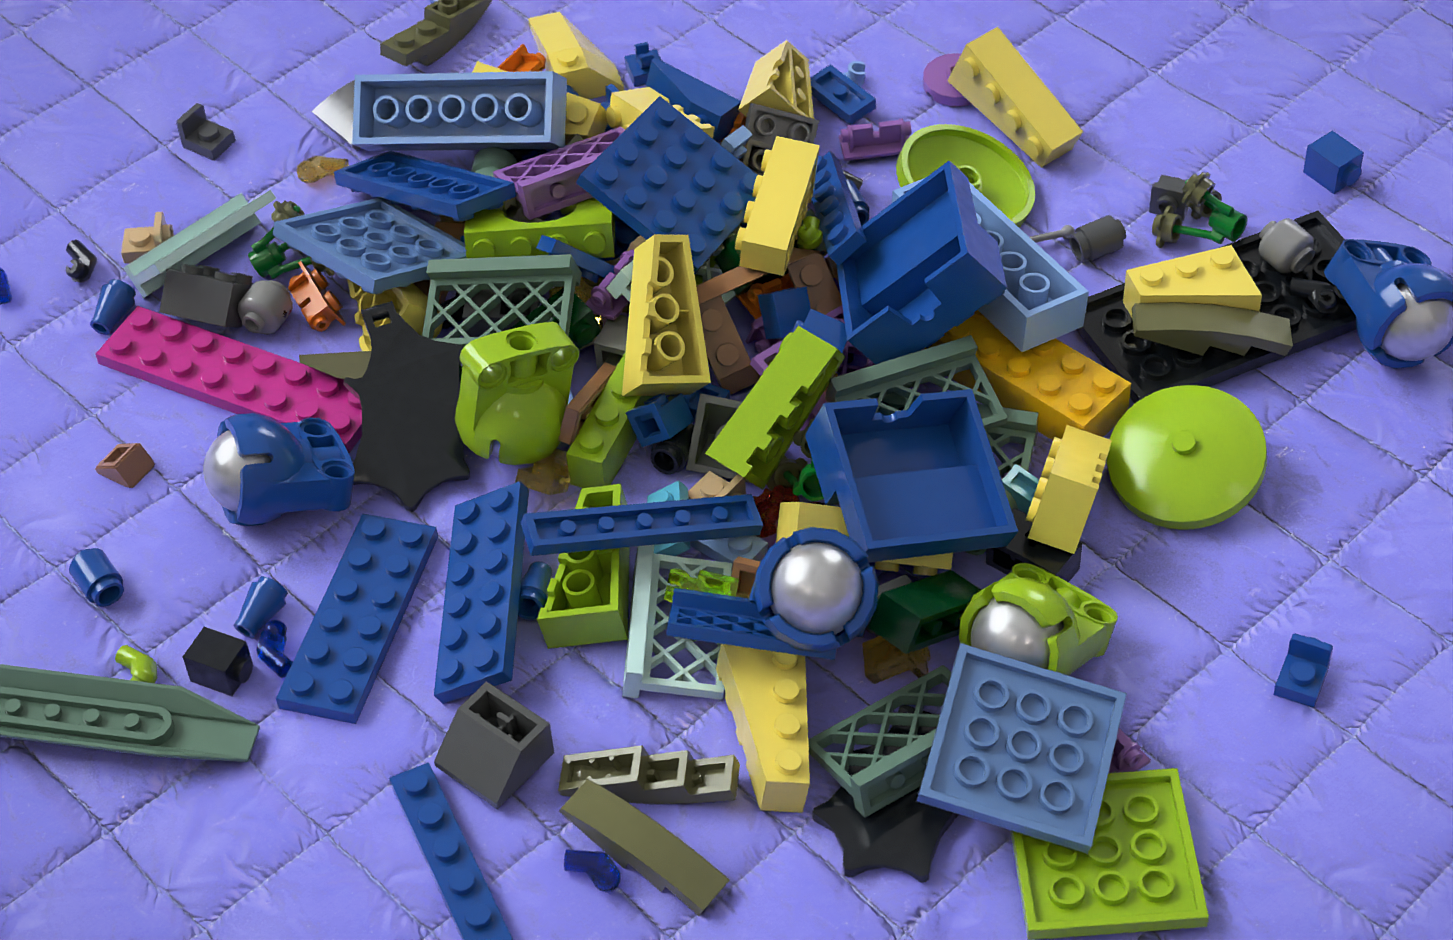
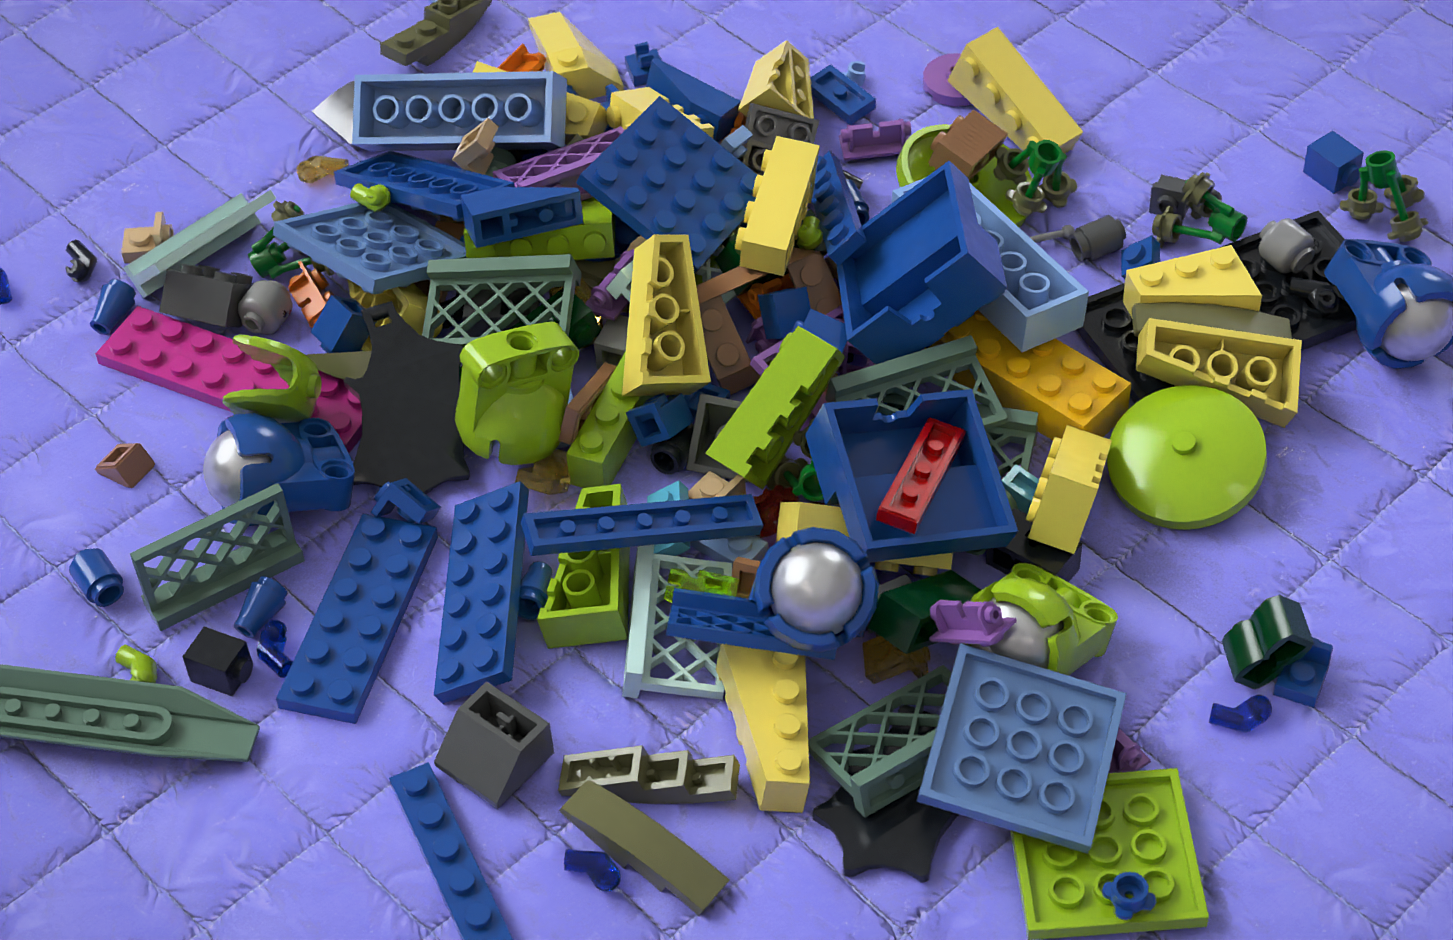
dark grey bracket [176,103,236,161] -> none
blue plate [536,235,615,283] -> none
none -> sand green fence [130,483,305,631]
none -> lime animal [223,334,322,423]
none -> blue brick [310,295,377,353]
none -> lime arm [350,183,391,213]
none -> blue bracket [371,478,441,524]
none -> tan bracket [452,118,499,175]
none -> blue slope [460,187,583,248]
none -> red tile [876,417,966,534]
none -> medium nougat brick [929,109,1008,181]
none -> medium lavender hinge [929,600,1017,647]
none -> plant [993,140,1077,216]
none -> blue plate [1102,872,1156,920]
none -> blue plate [1121,235,1160,279]
none -> light yellow wedge [1136,318,1302,428]
none -> clear blue arm [1209,694,1272,732]
none -> dark green brick [1222,595,1314,689]
none -> plant [1339,150,1428,242]

